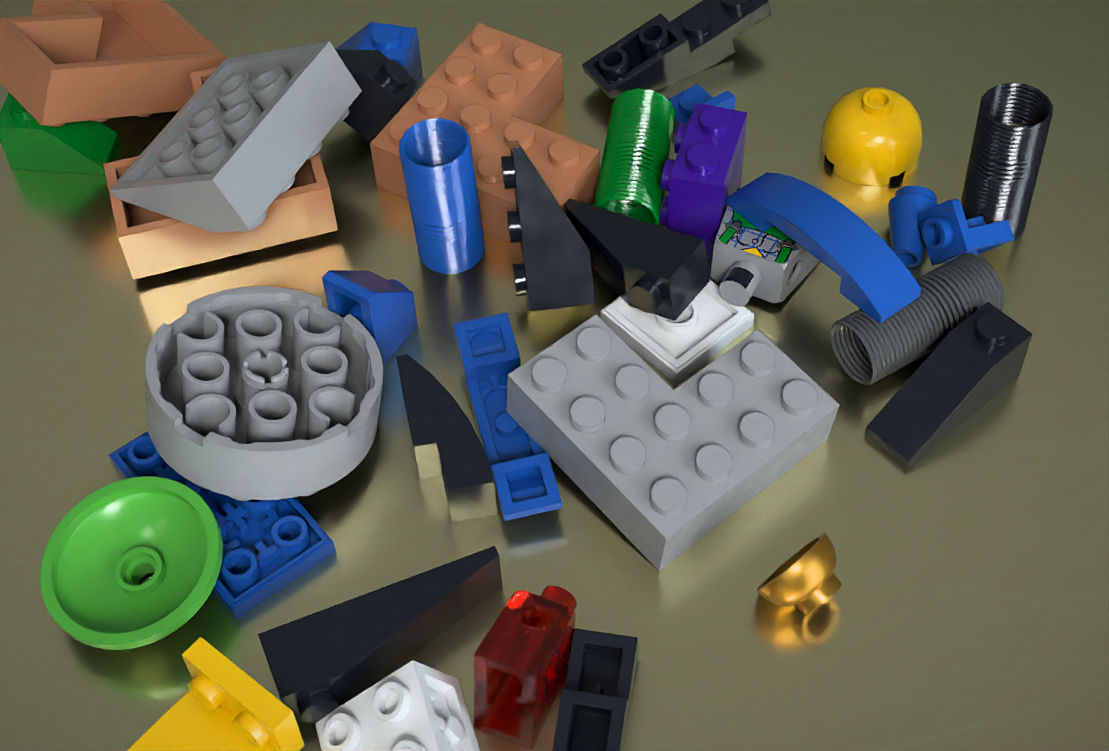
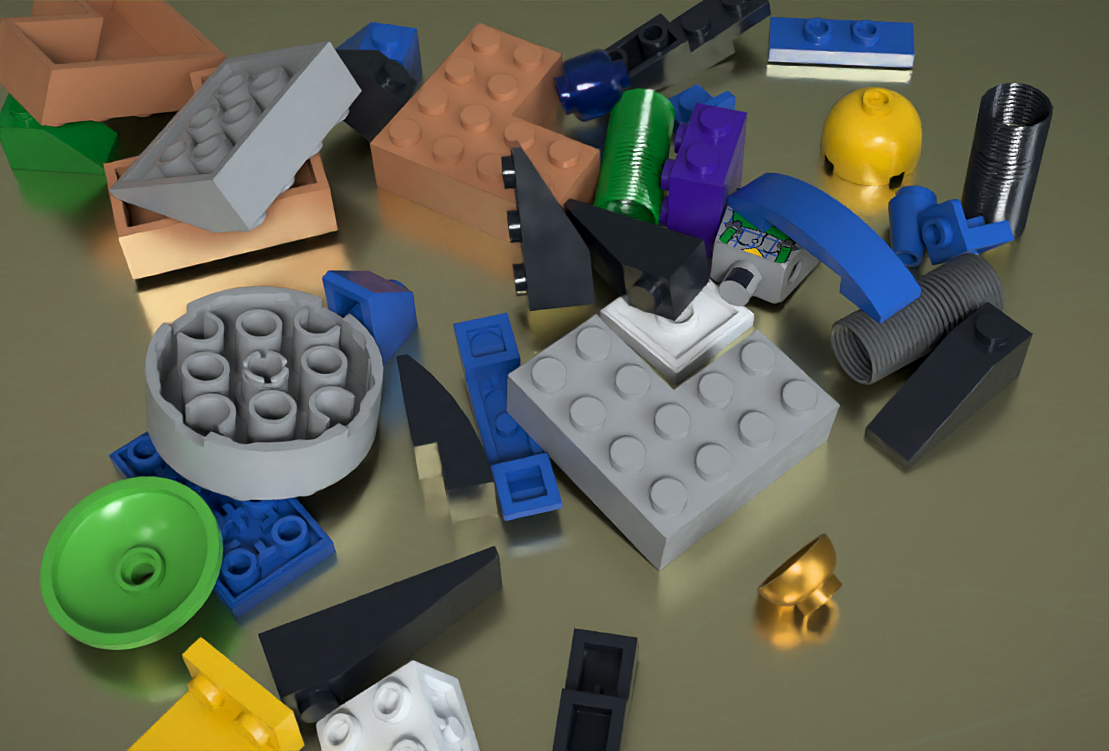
blue piece [399,118,485,274] -> none
clear red torso [474,586,577,749] -> none
none -> clear blue head [553,48,631,122]
none -> blue plate [768,17,915,67]

